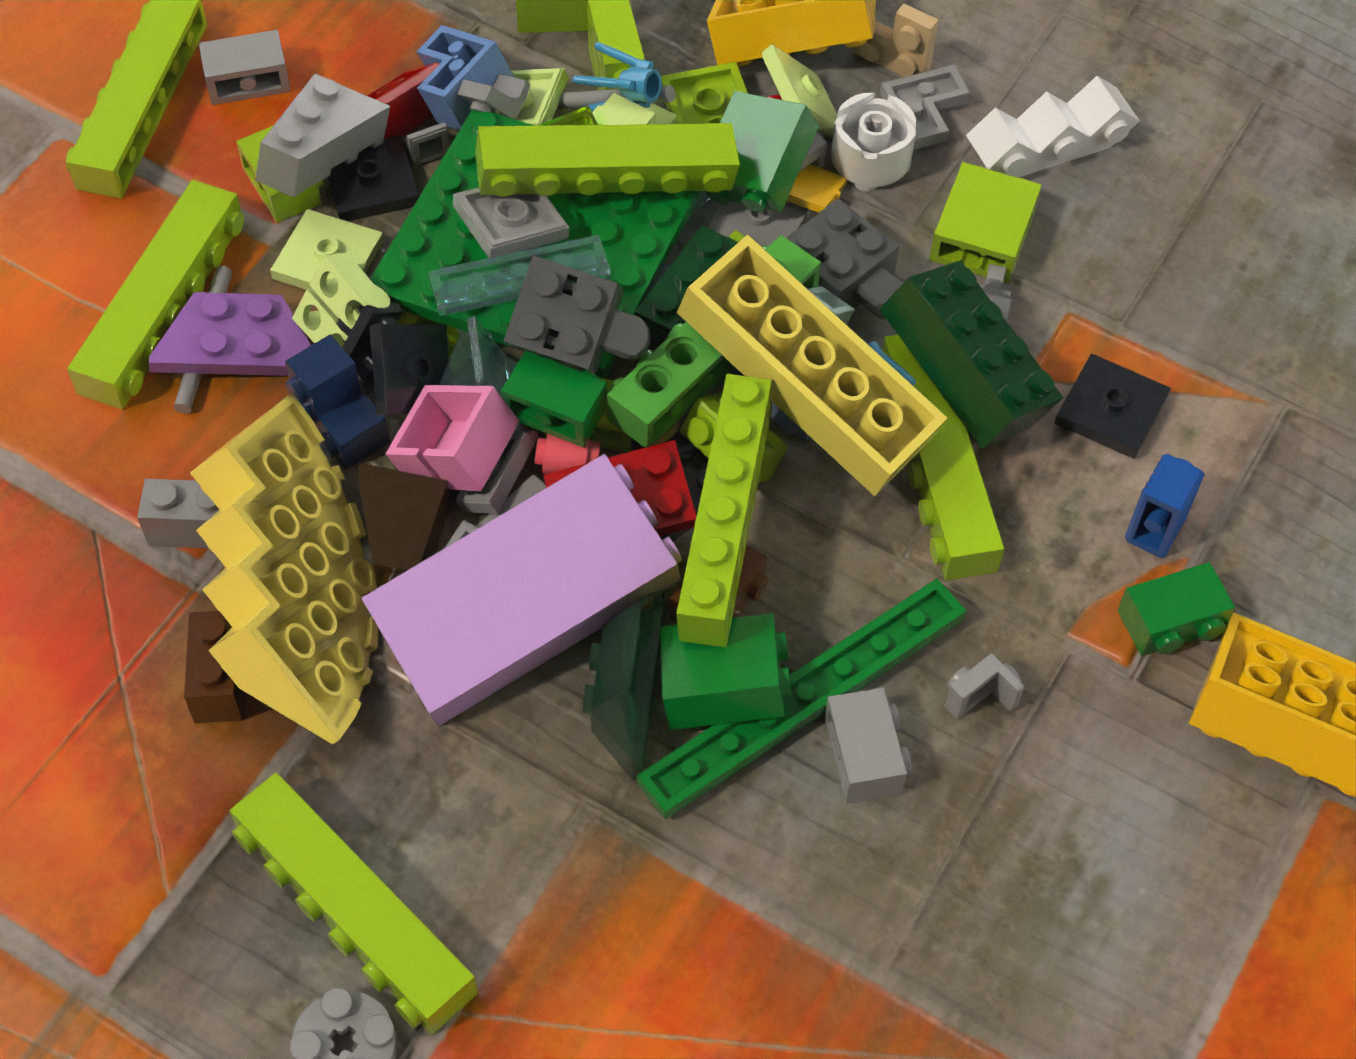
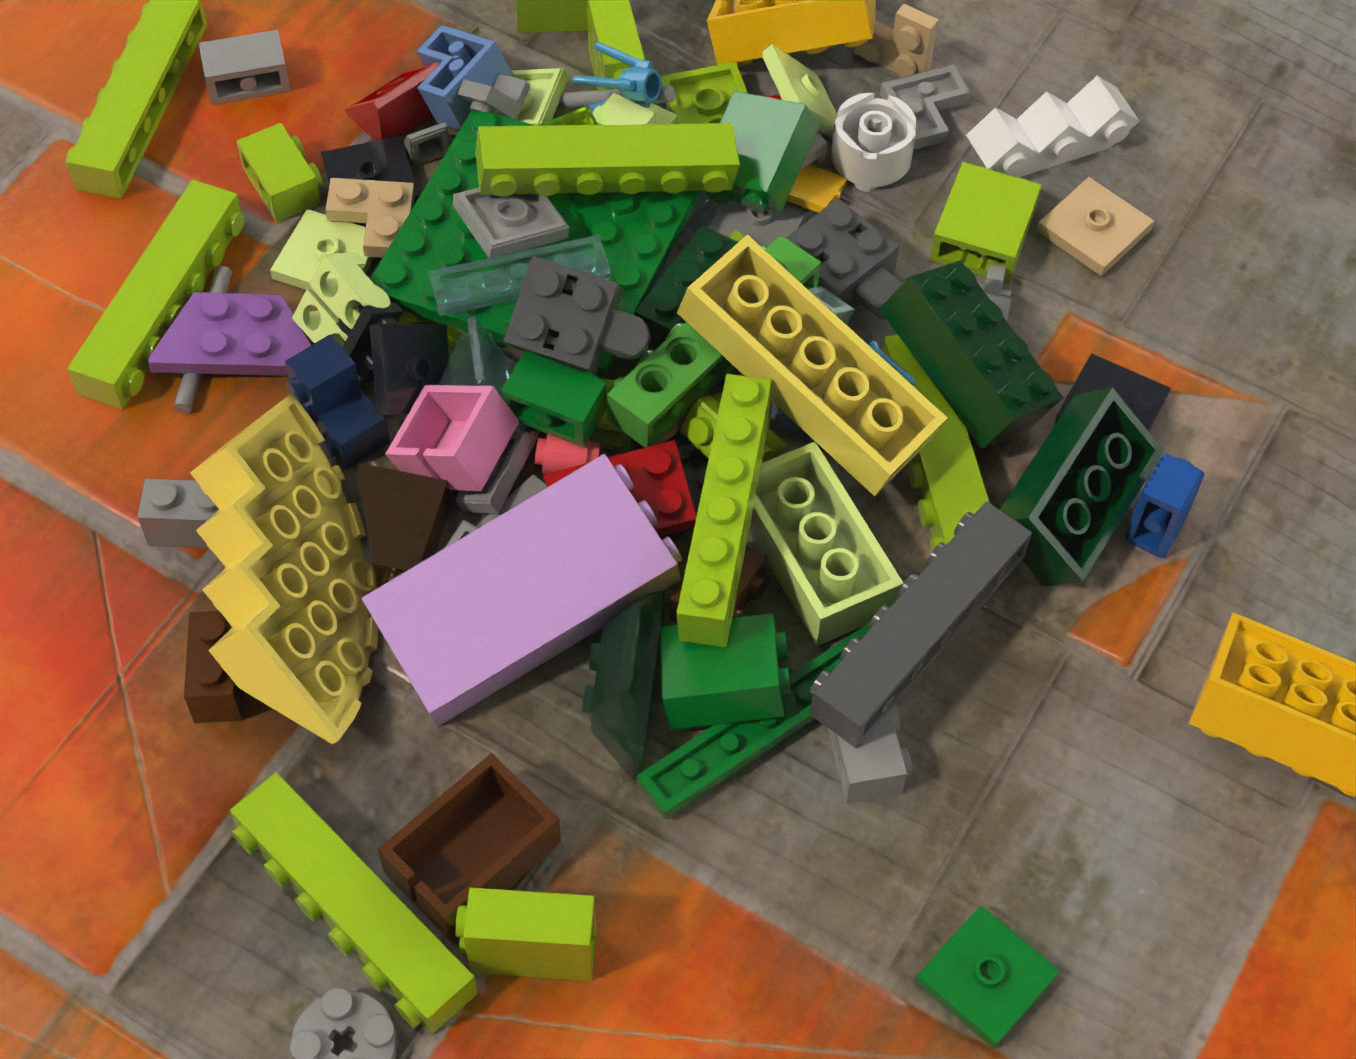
light grey wedge [255,74,390,197] -> none
light grey bracket [944,653,1024,720] -> none
green brick [1117,562,1235,657] -> none
none -> tan plate [326,178,415,258]
none -> reddish brown piece [378,753,561,941]
none -> lime brick [456,888,596,981]
none -> yellowish green brick [749,442,903,646]
none -> dark grey brick [810,501,1032,748]
none -> green plate [915,905,1060,1049]
none -> dark green brick [1000,387,1164,586]
none -> tan plate [1036,177,1154,276]

